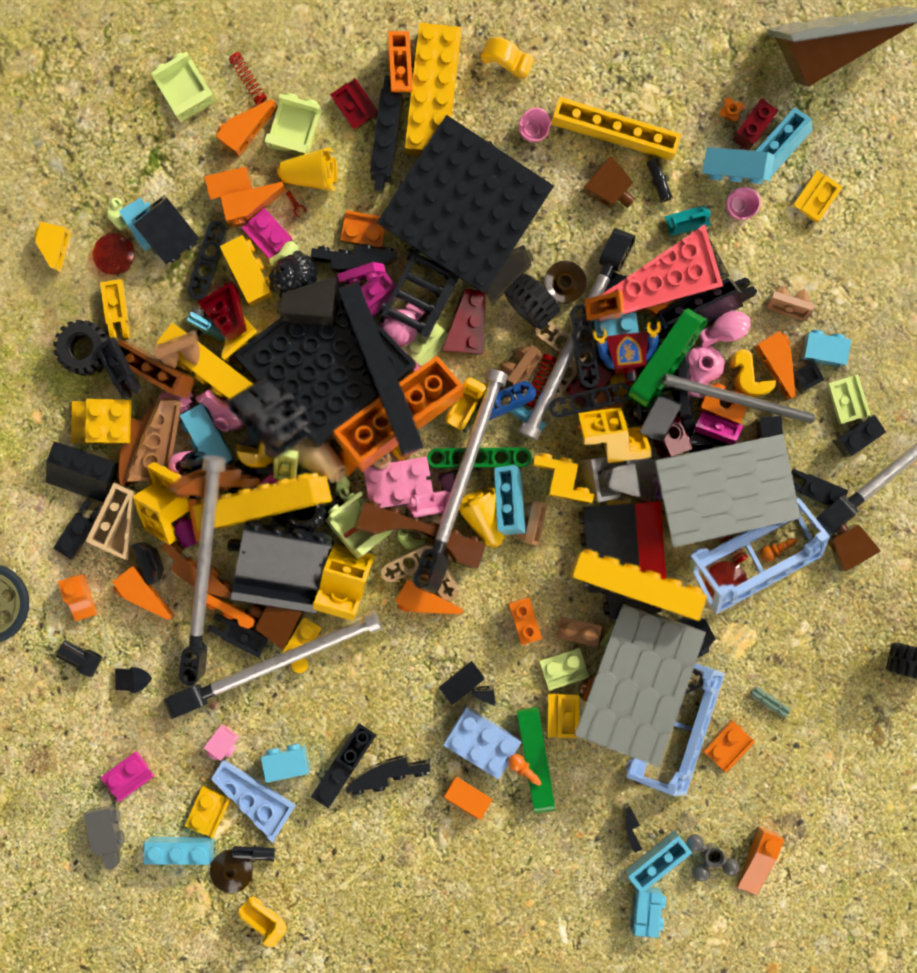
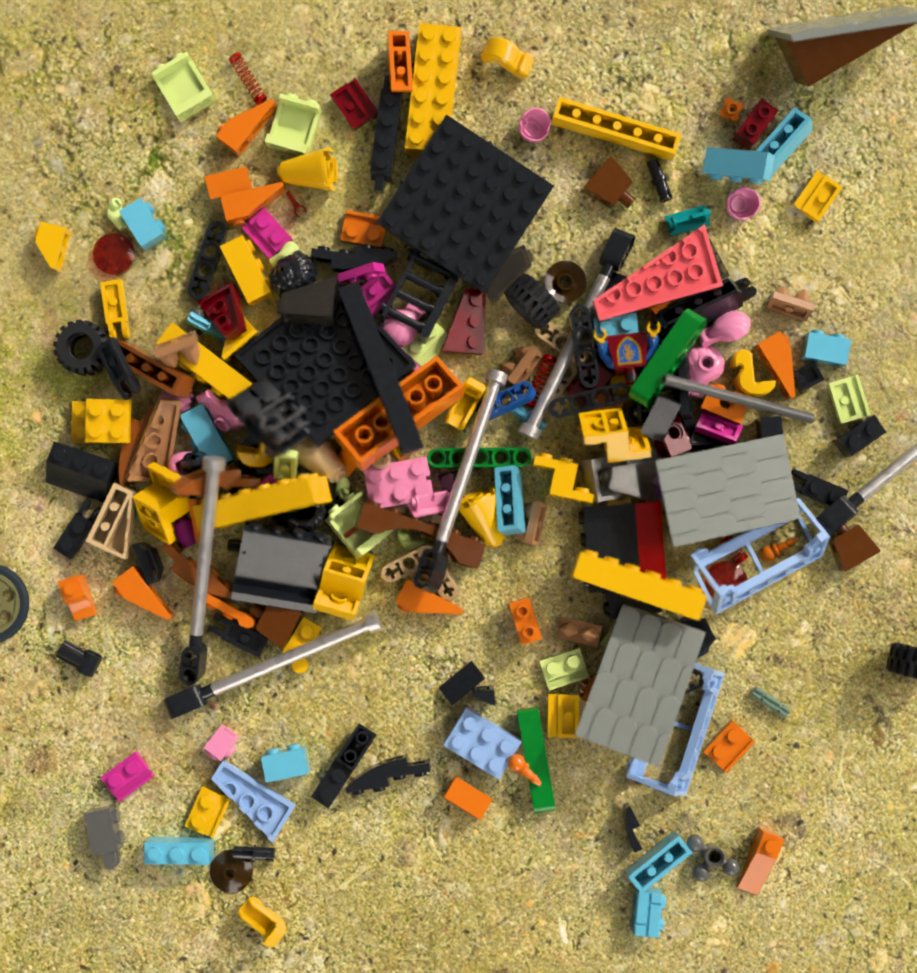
black tile [115,667,152,693] -> none
black panel [131,194,200,264] -> none
orange slope [585,290,624,321] -> none

